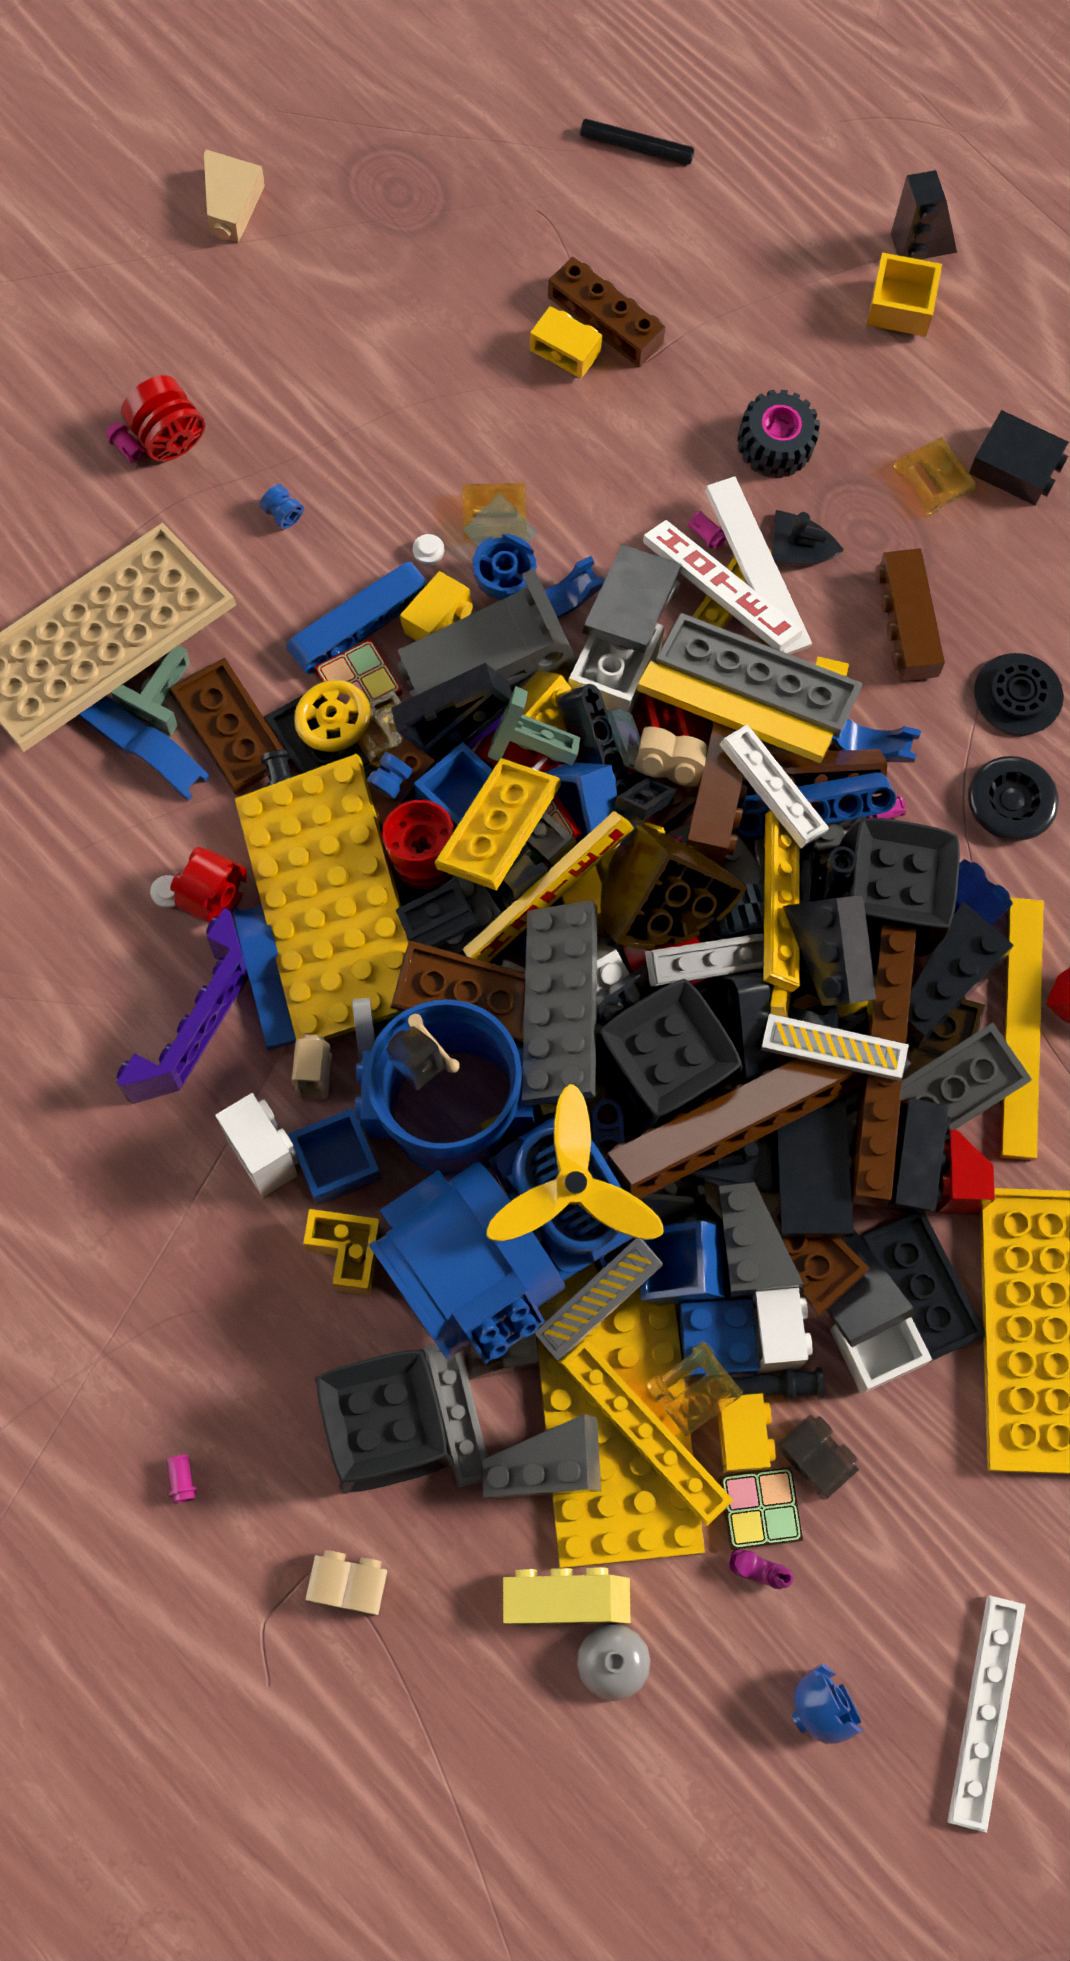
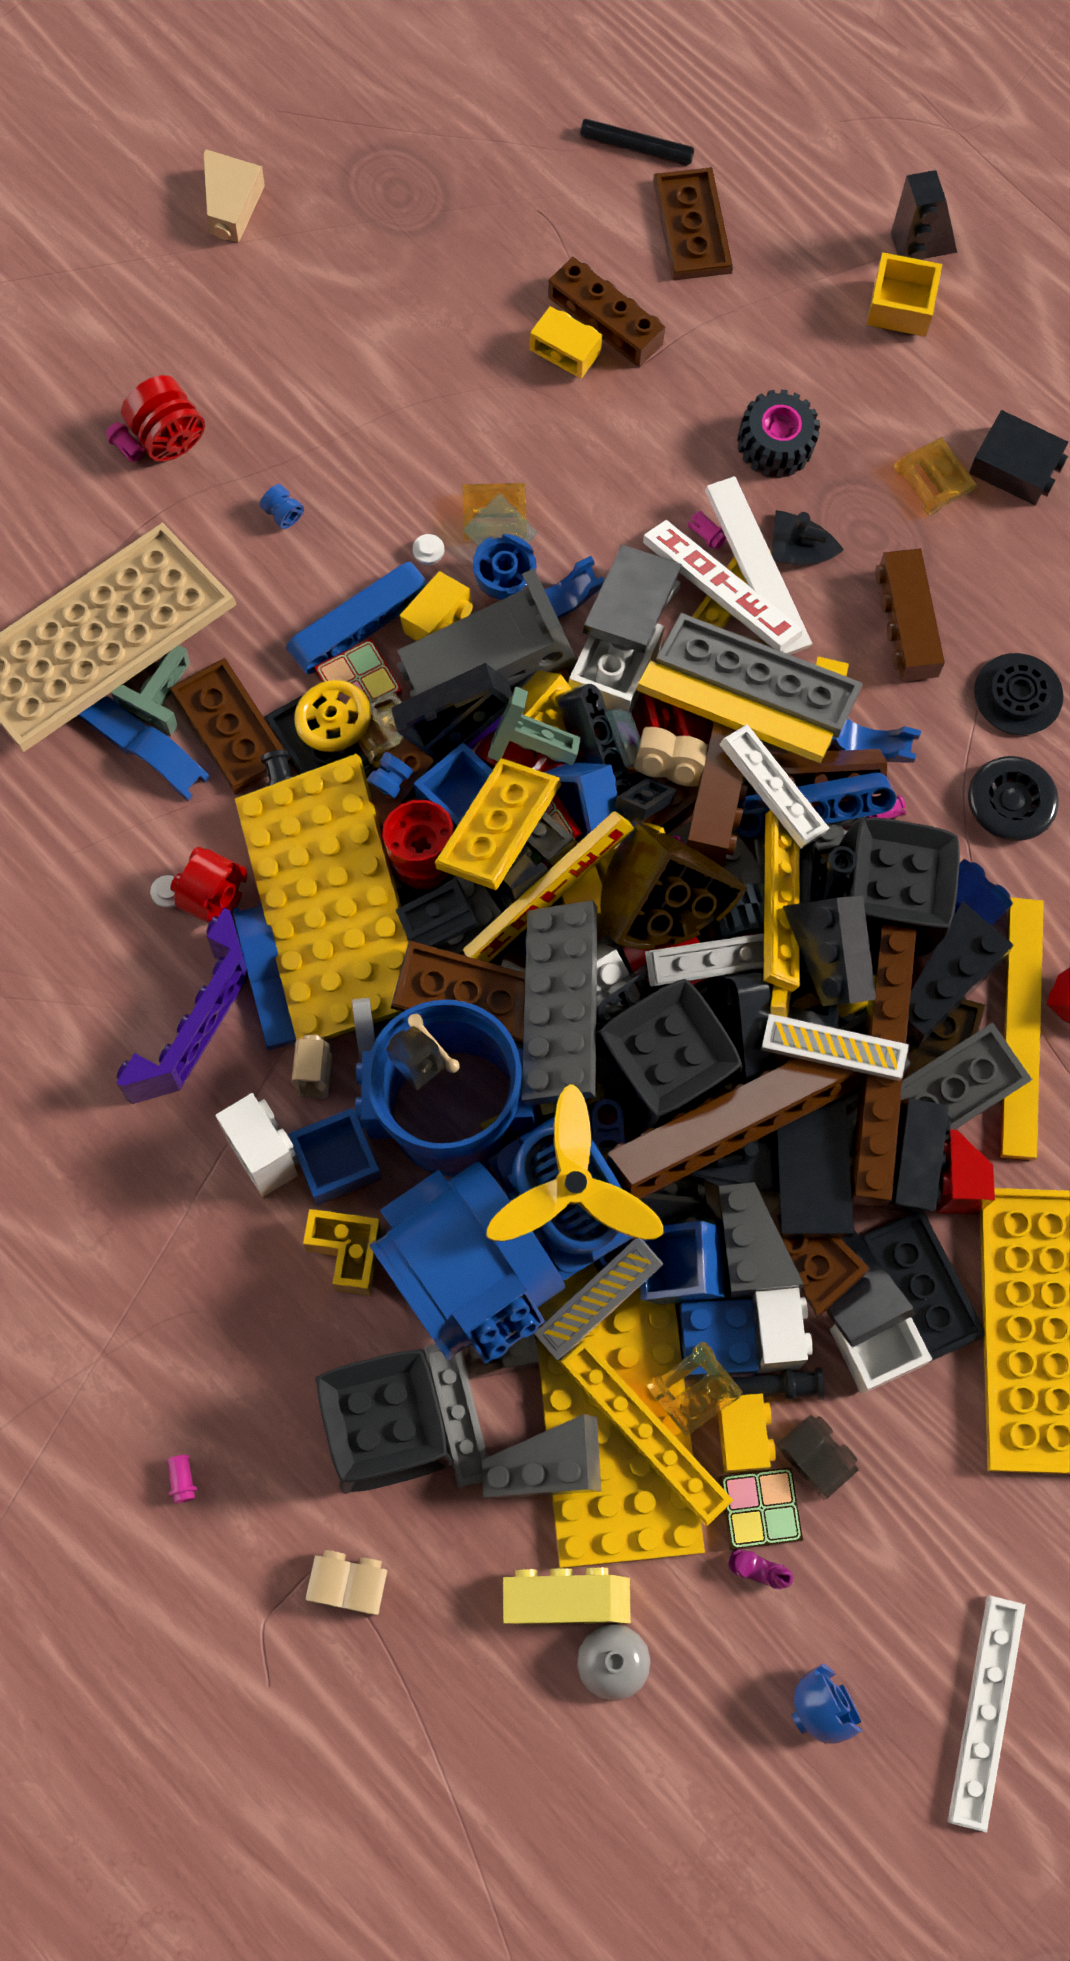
none -> reddish brown tile [653,167,733,280]

